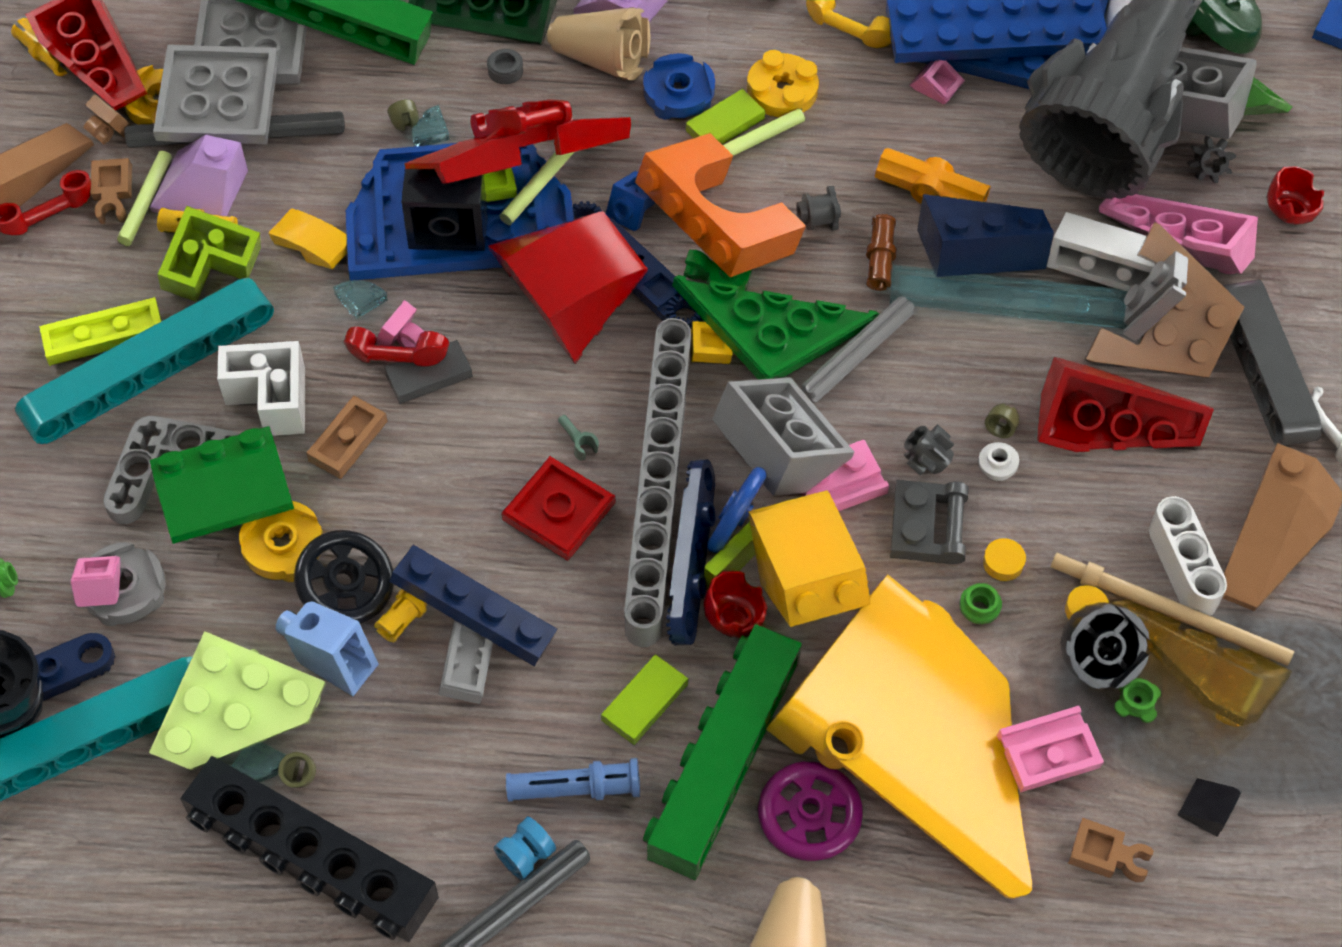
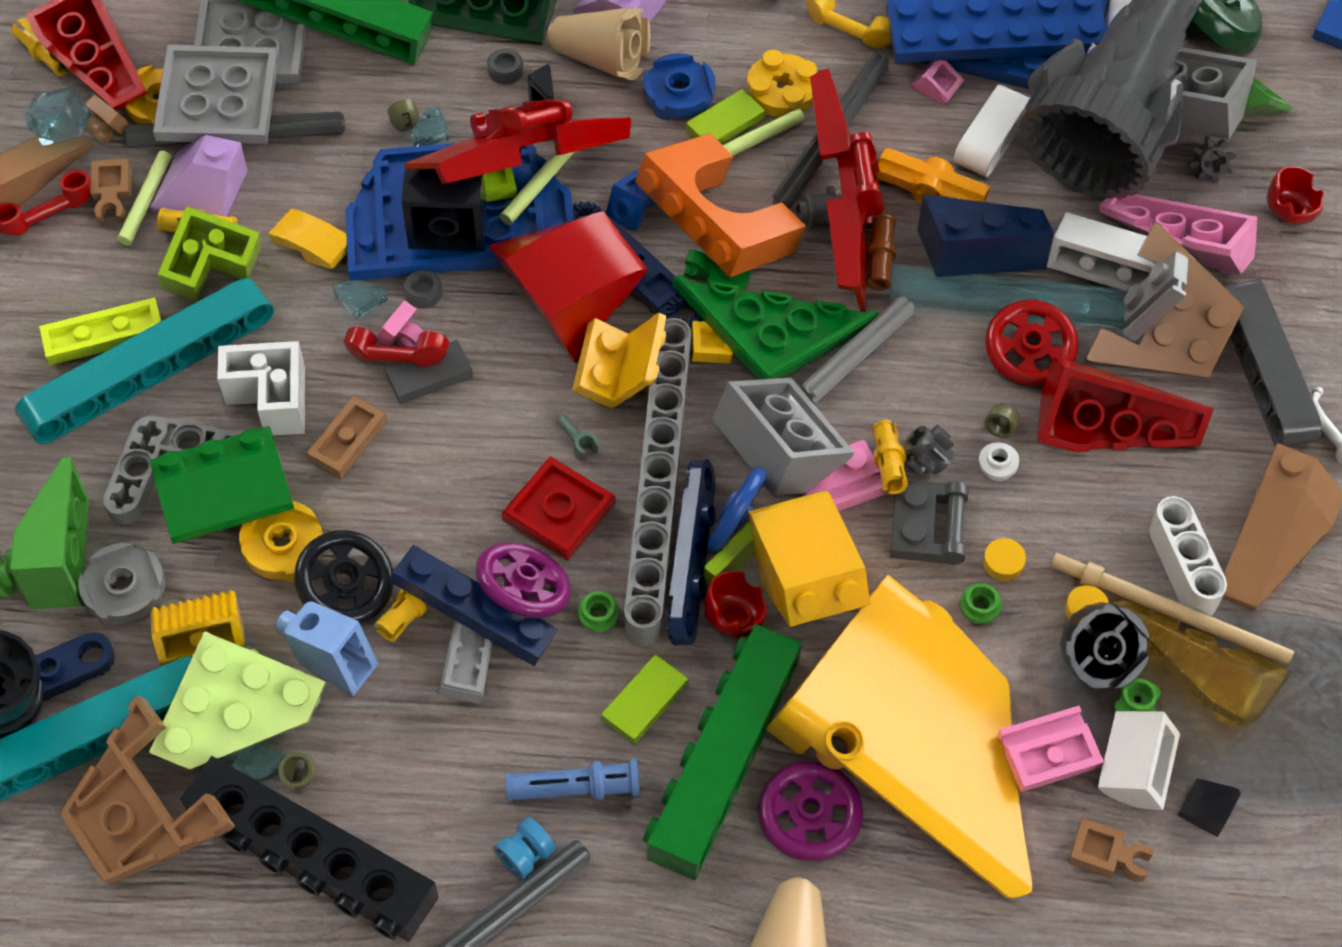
bright pink slope [71,556,121,607] -> none
none -> bright green slope [5,457,89,609]
none -> clear light blue brick [24,85,91,146]
none -> medium nougat wing [59,695,236,884]
none -> yellow brick [151,590,246,666]
none -> dark grey tile [403,270,443,309]
none -> magenta plate [475,542,571,618]
none -> black slope [528,64,554,101]
none -> yellow bracket [572,312,666,409]
none -> bright green plate [578,591,620,632]
none -> dark grey axle [773,53,889,209]
none -> red piece [810,69,885,312]
none -> yellow pin [872,420,908,494]
none -> white beam [953,84,1030,178]
none -> red plate [985,300,1079,387]
none -> white brick [1098,711,1180,810]

